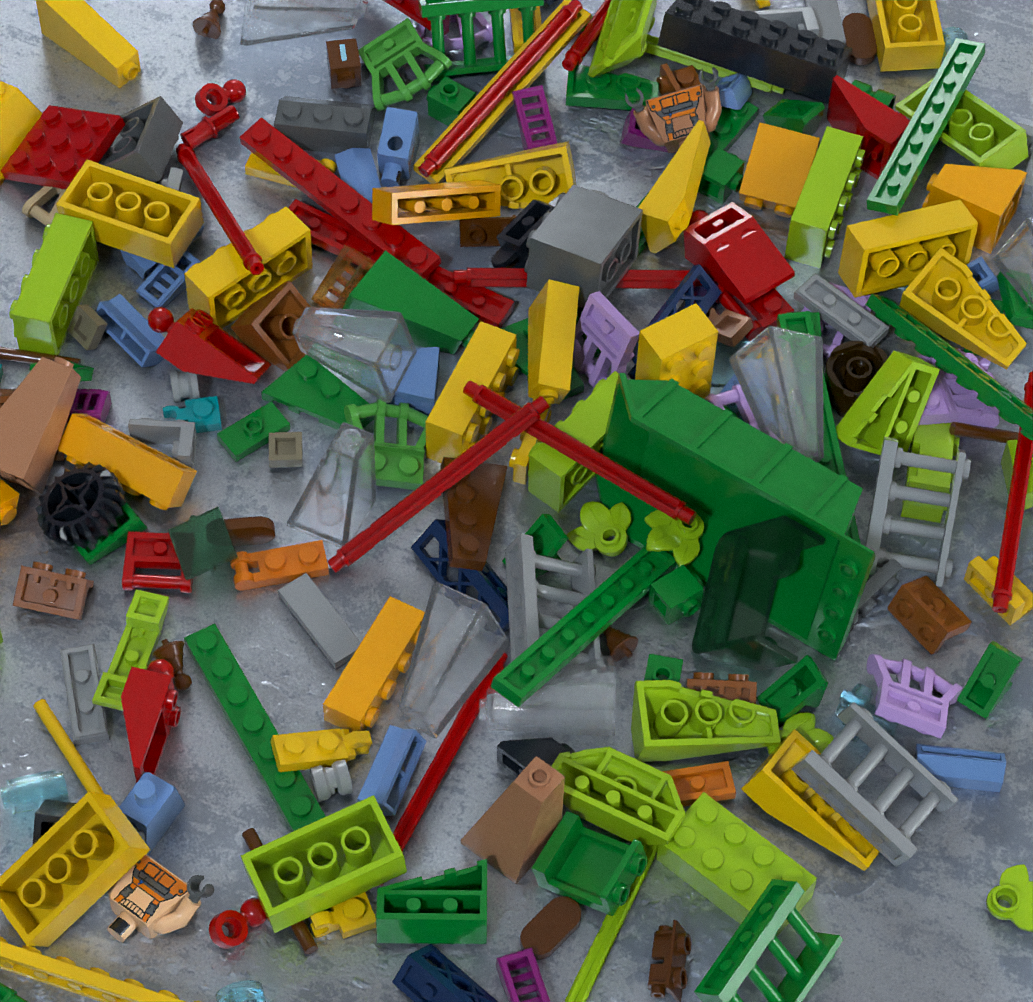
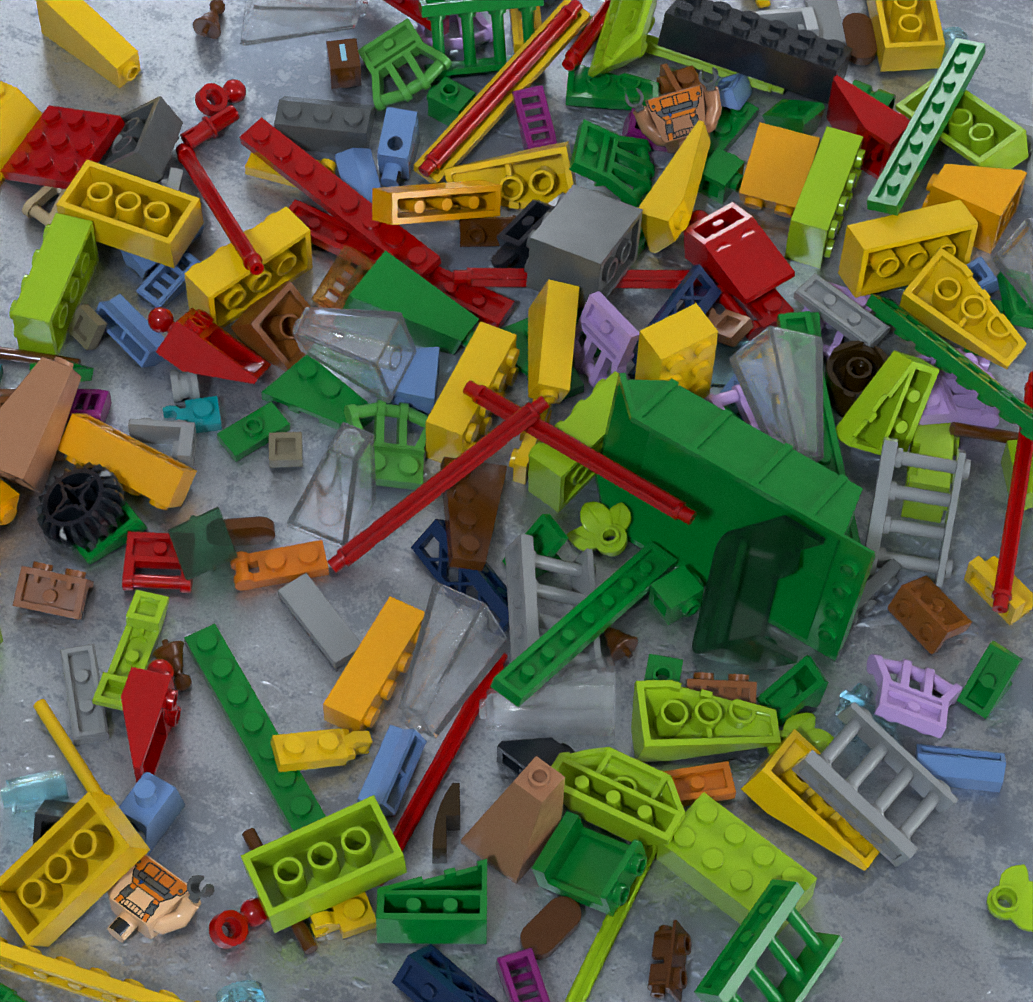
light grey wheel [310,759,353,802] -> none
lime plate [644,510,704,567] -> none
none -> dark brown slope [432,783,460,864]
none -> green plate [569,119,655,207]

